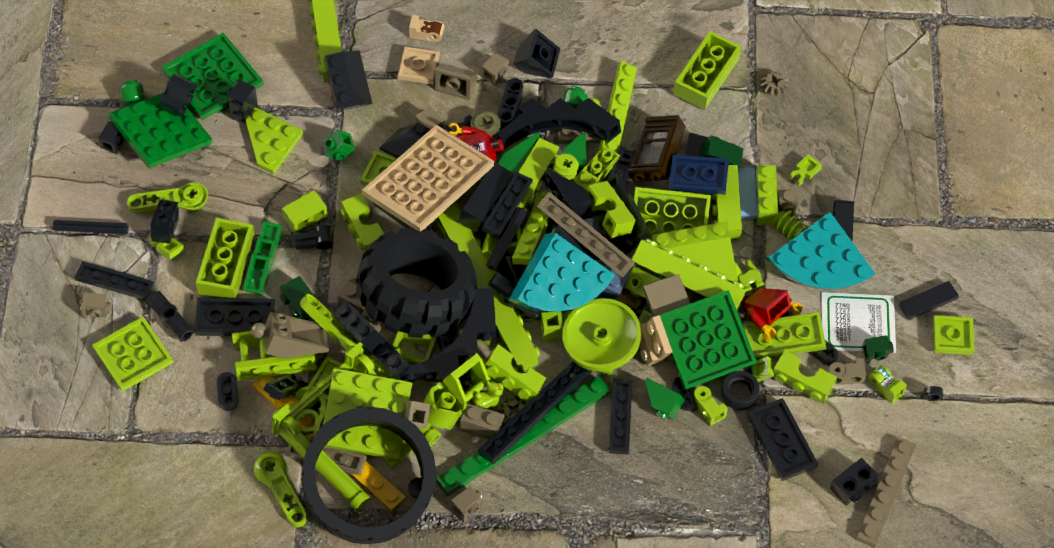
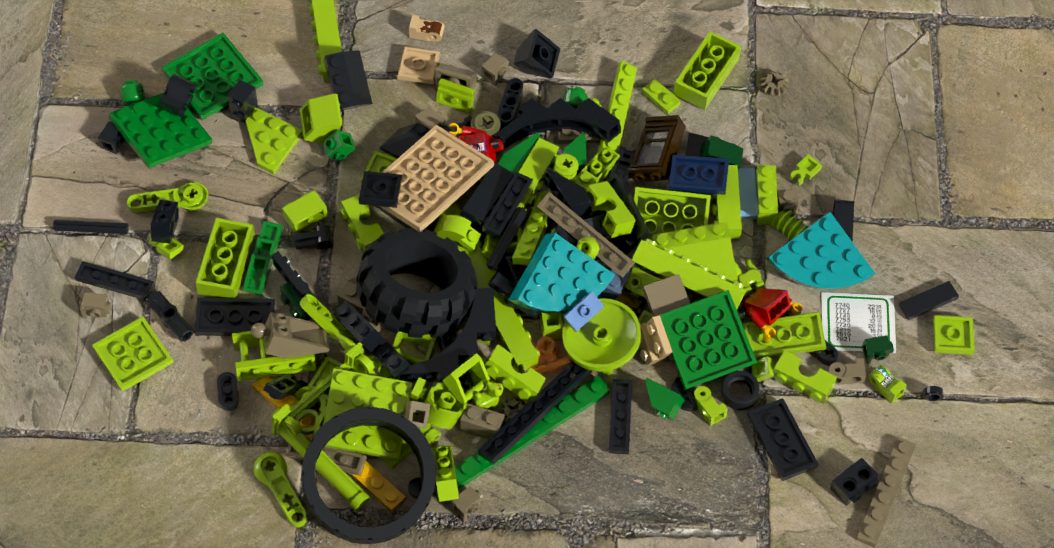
none -> black plate [272,251,310,300]
none -> lime slope [299,94,343,144]
none -> black tile [359,171,402,208]
none -> lime plate [409,377,427,403]
none -> lime slope [432,445,459,502]
none -> lime brick [434,215,481,251]
none -> lime plate [436,78,475,114]
none -> clear orange piece [534,336,572,374]
none -> medium blue plate [563,291,604,332]
none -> lime plate [576,237,600,259]
none -> lime plate [642,79,681,115]

